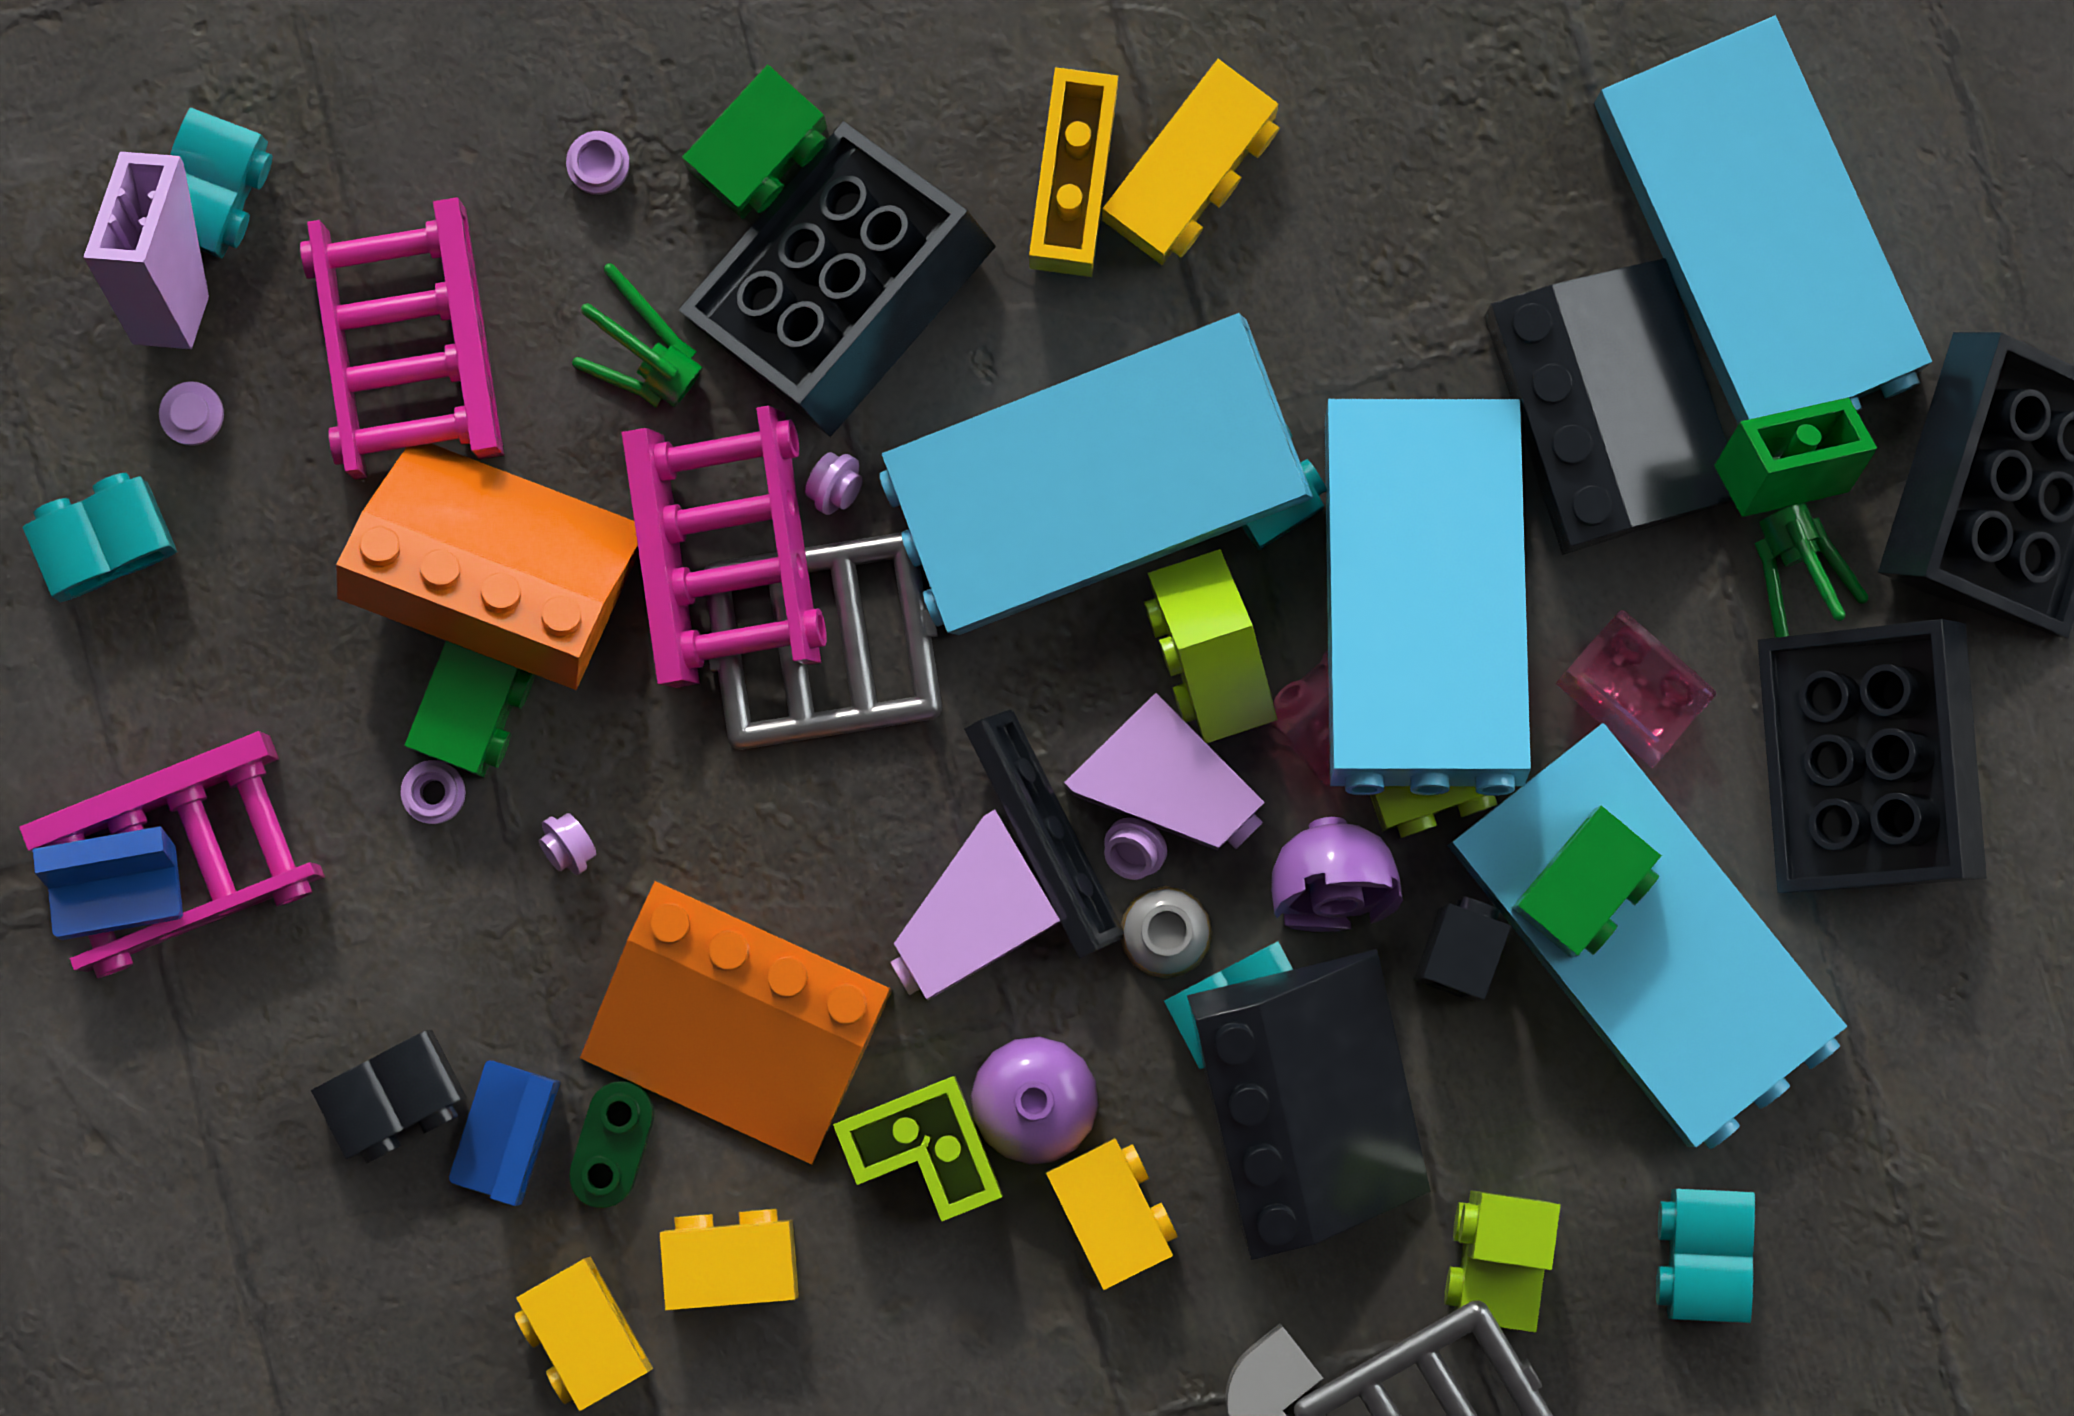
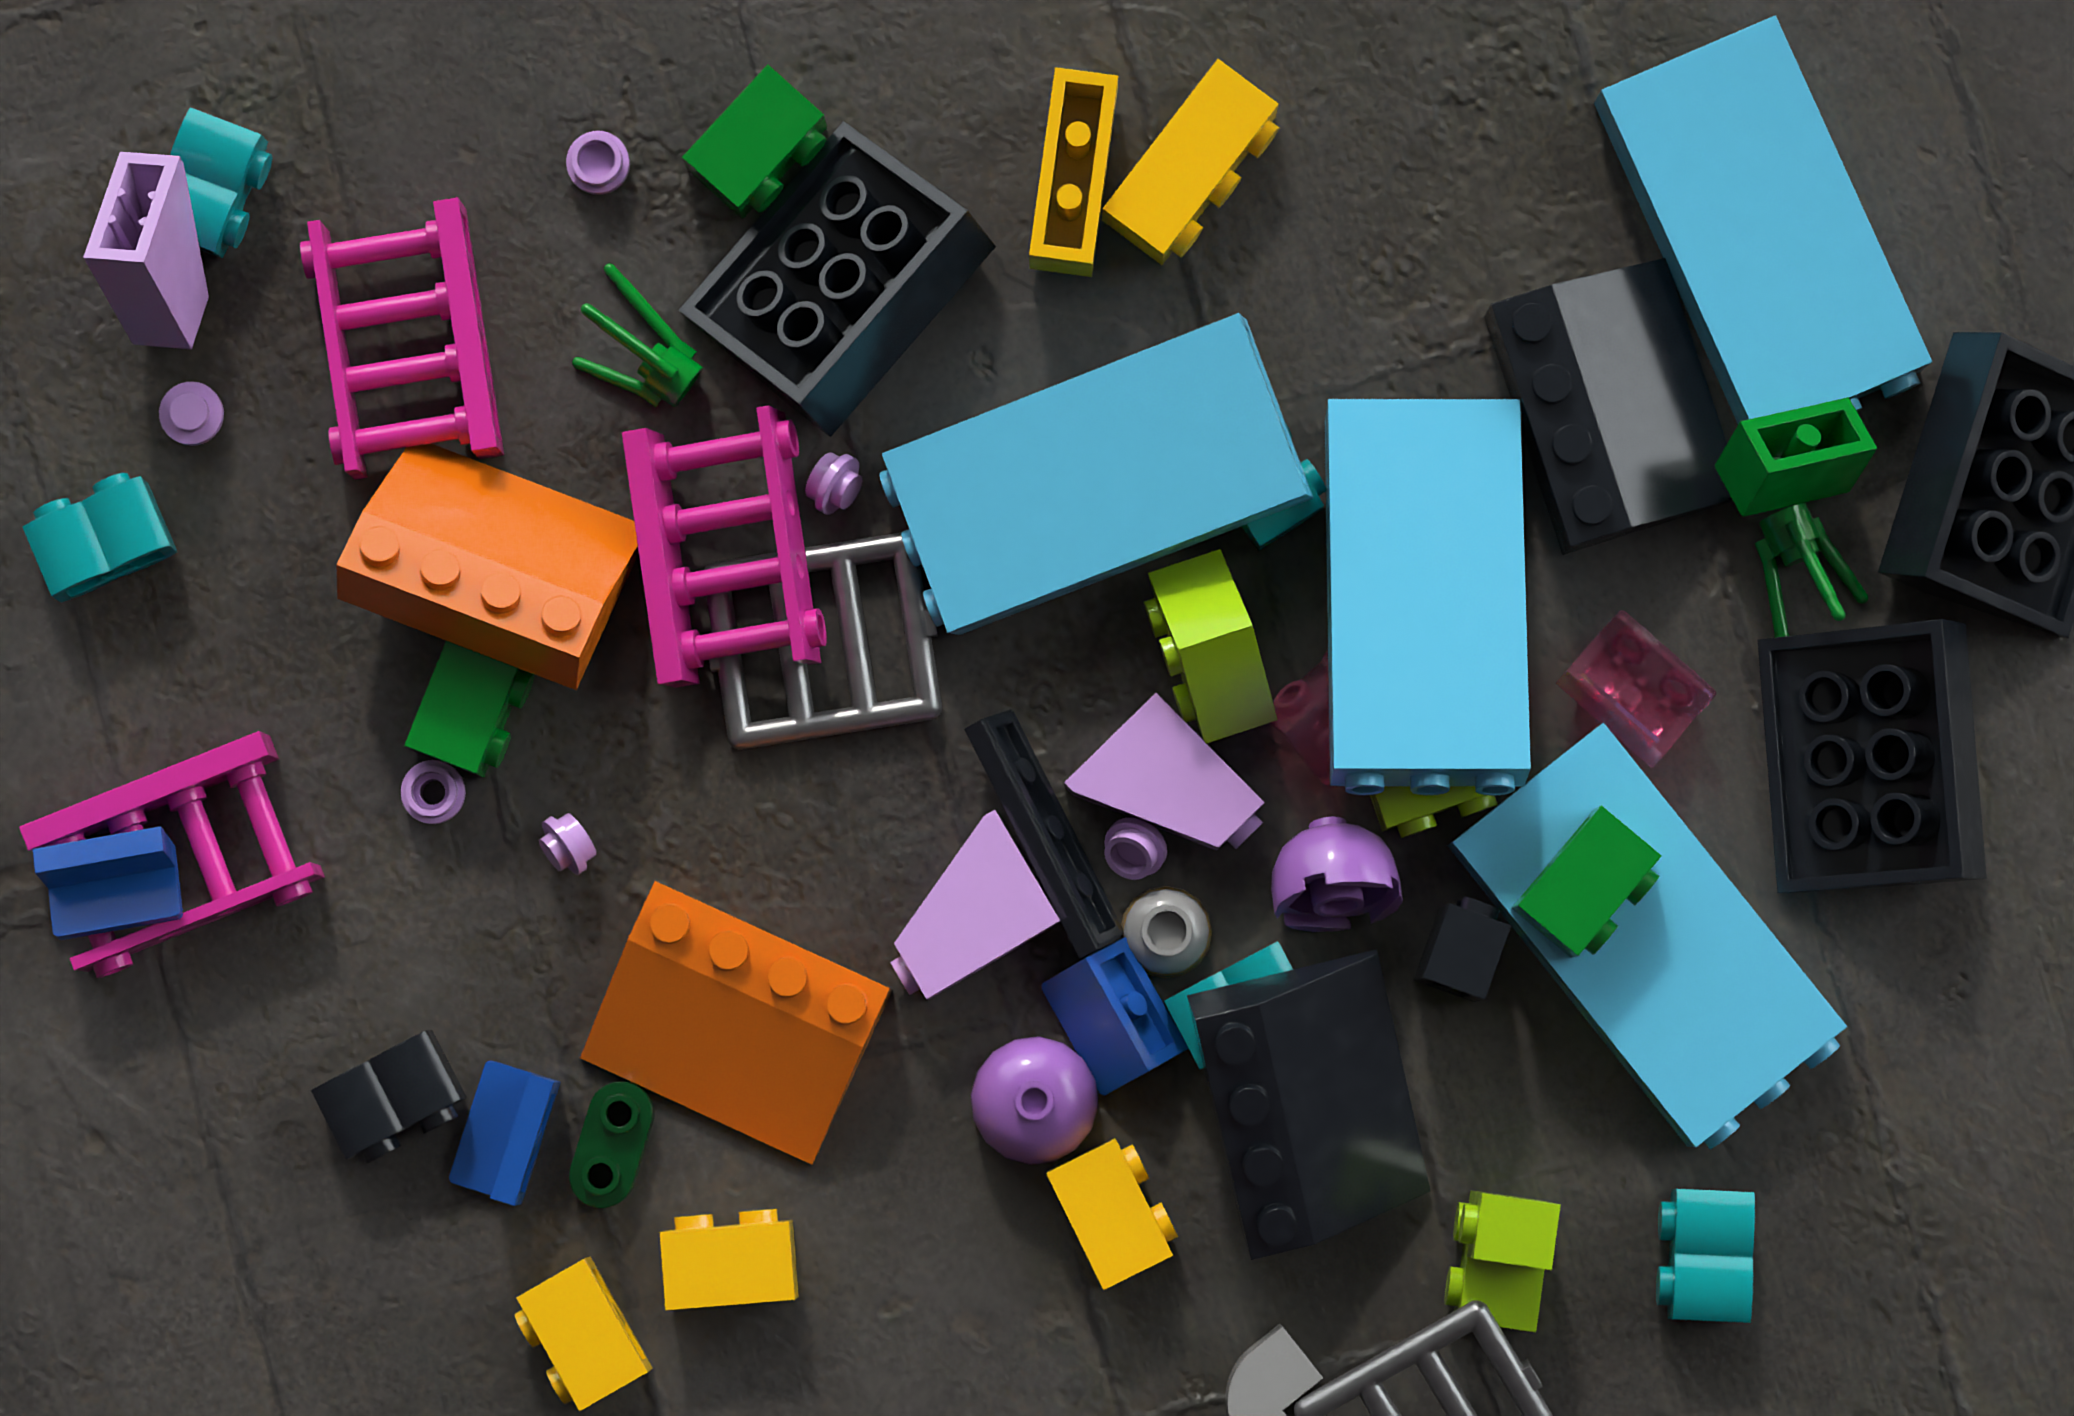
lime brick [833,1076,1003,1221] -> none
none -> blue panel [1041,937,1189,1095]

